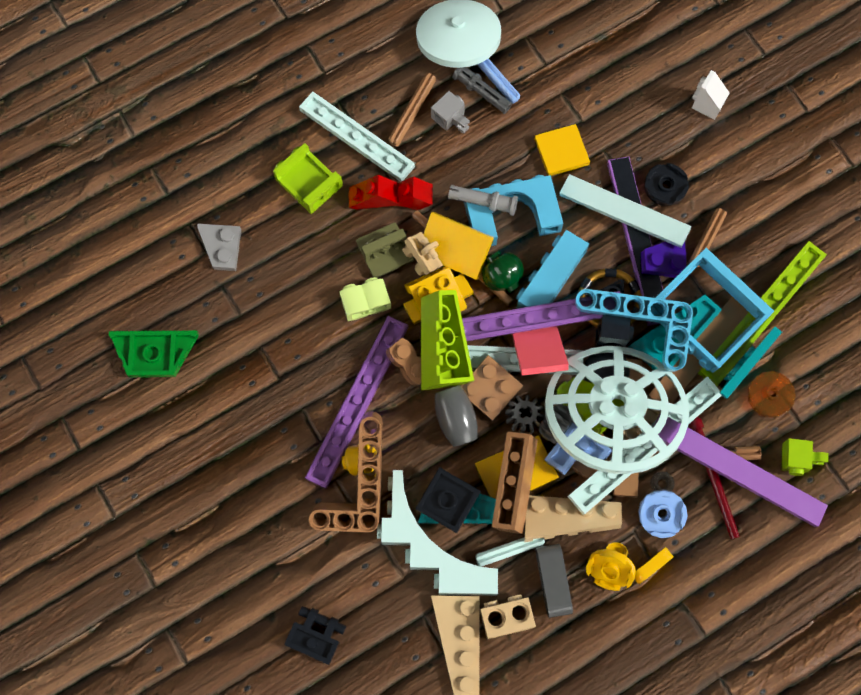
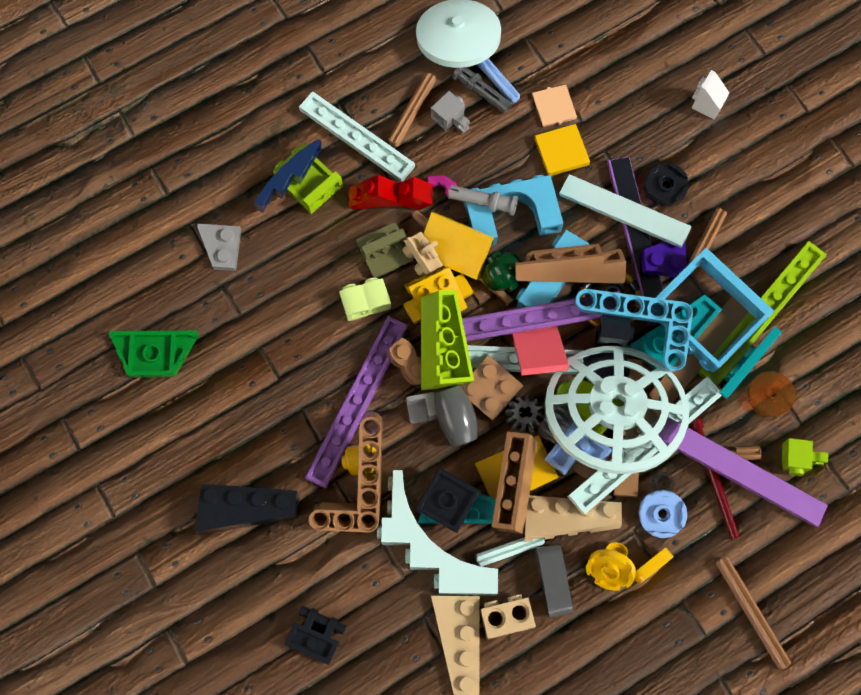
none -> black wedge [195,484,300,536]
none -> dark blue slope [254,139,322,213]
none -> light grey panel [406,392,438,424]
none -> dark pink arm [428,176,457,196]
none -> medium nougat wedge [515,244,626,283]
none -> light nougat piece [532,85,577,127]
none -> medium nougat axle [716,556,791,670]

